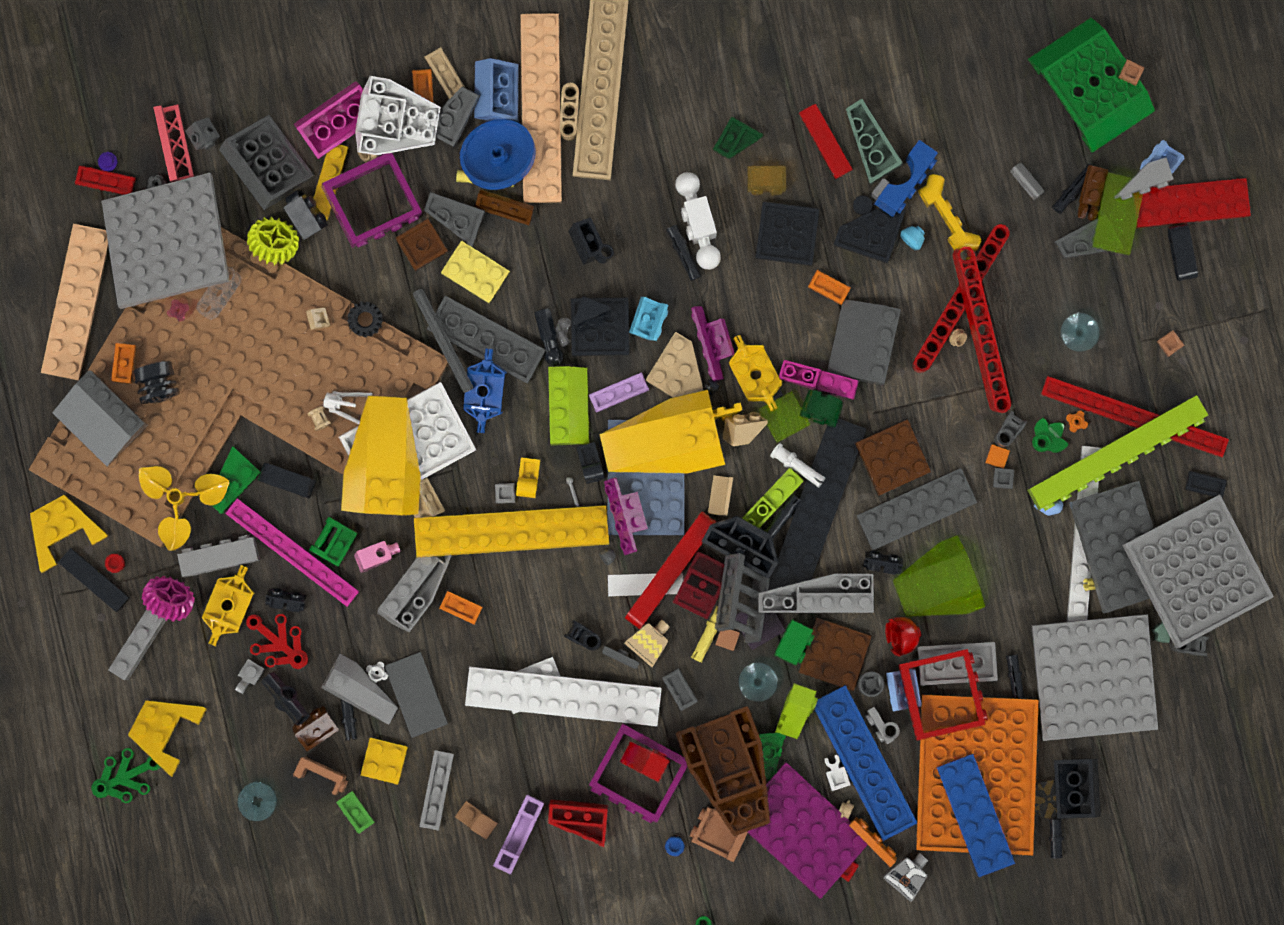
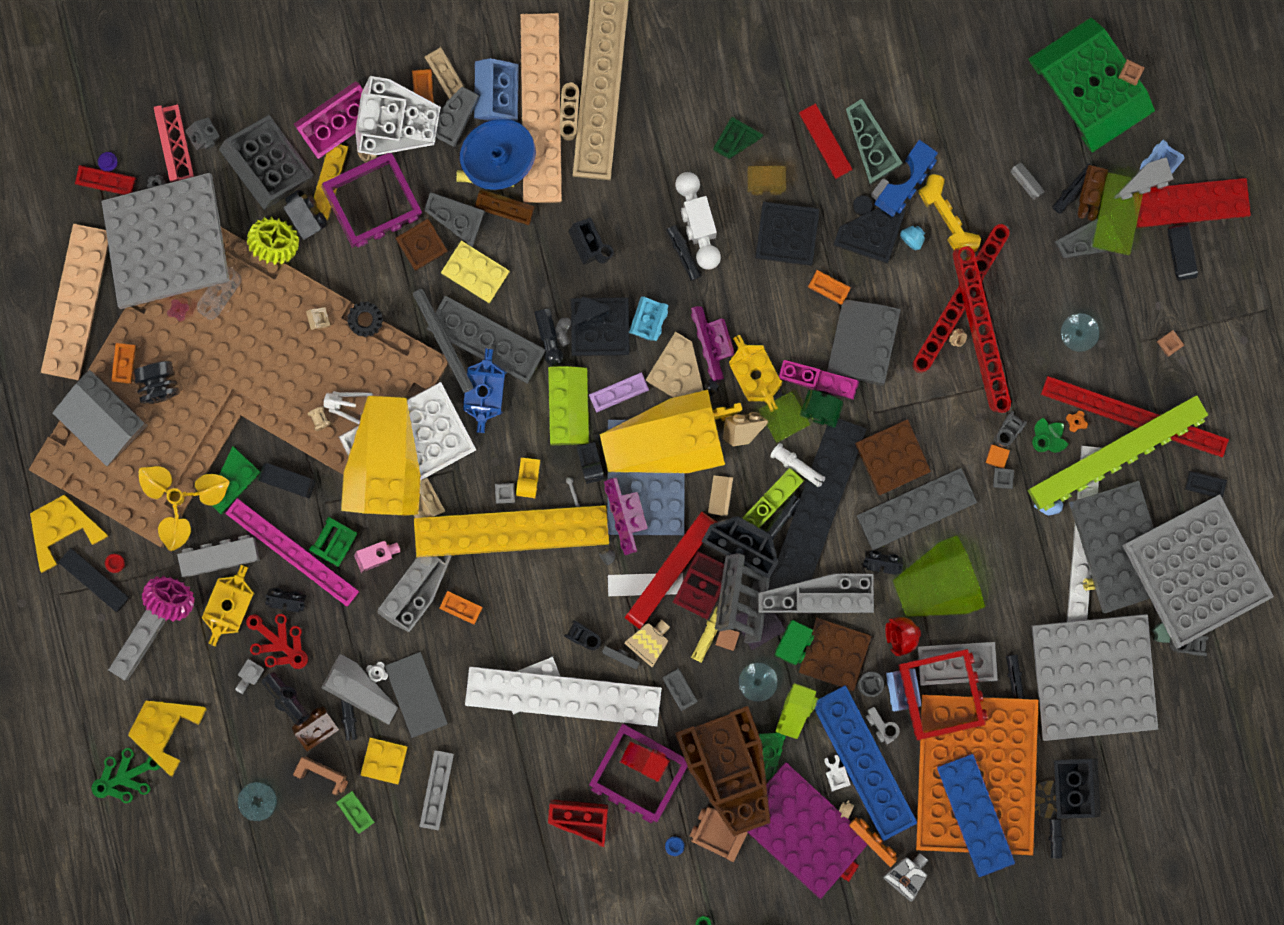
medium nougat slope [455,801,498,839] -> none
lavender arch [493,794,544,874] -> none

